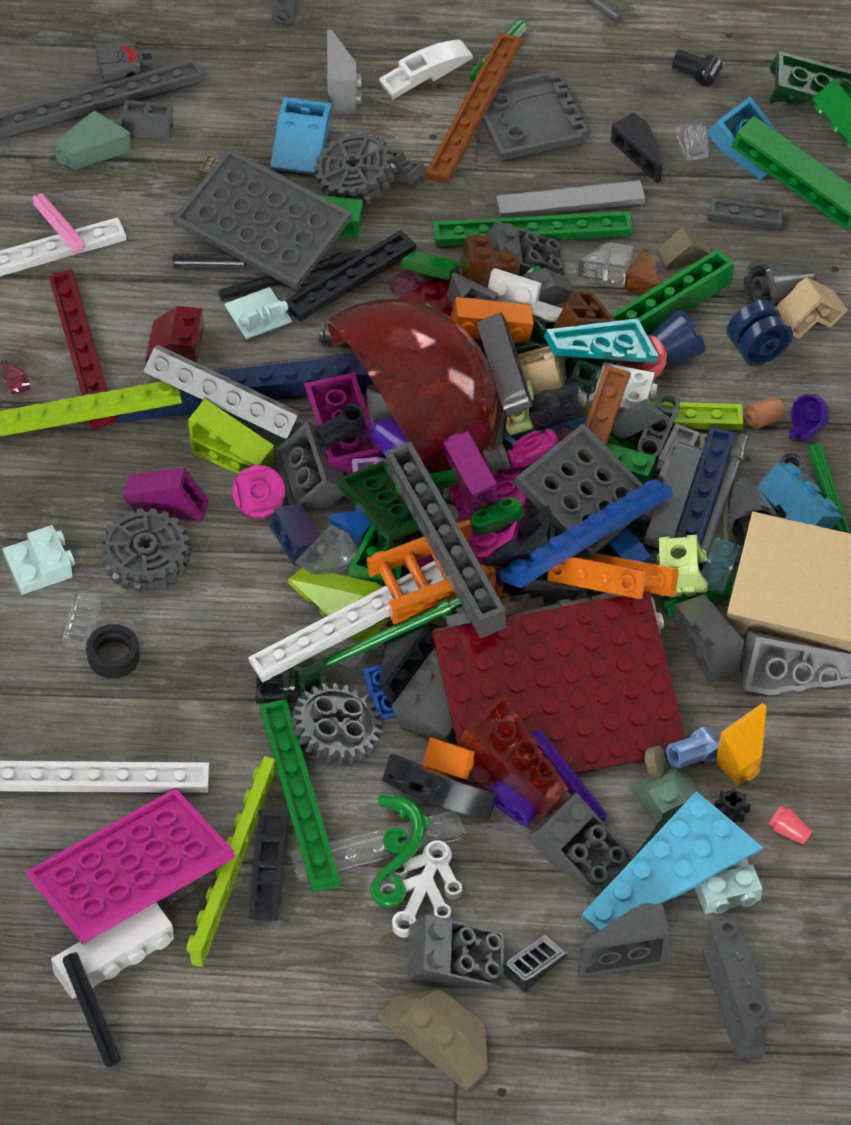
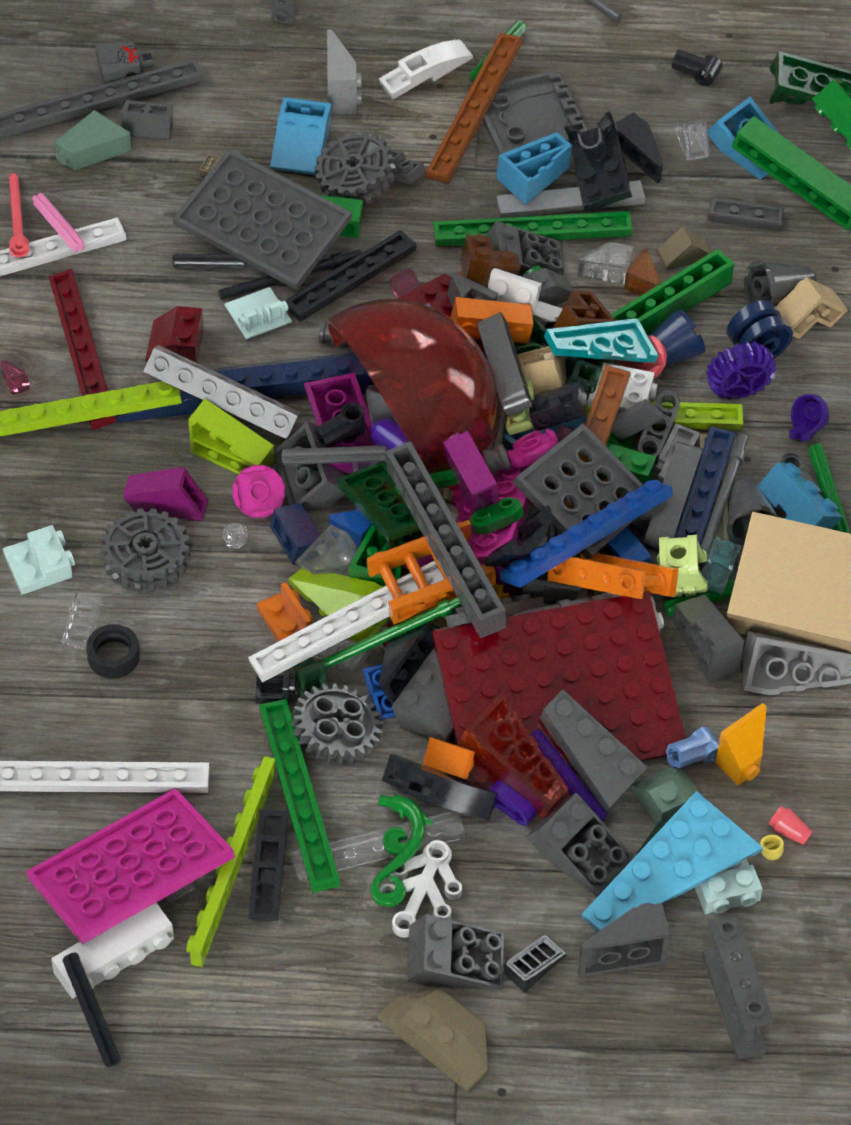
green tile [400,251,461,280] -> none
dark tan tile [645,746,670,780] -> none
black gear [714,788,751,823] -> none
nougat brick [745,397,785,429] -> none
none -> coral piece [9,173,30,257]
none -> clear plate [222,523,249,549]
none -> orange bracket [257,582,313,642]
none -> dark grey axle [282,446,388,465]
none -> dark azure wedge [496,132,572,205]
none -> dark grey wedge [539,690,647,813]
none -> black plate [564,111,632,212]
none -> dark purple gear [706,341,777,400]
none -> light yellow hinge [760,835,784,861]

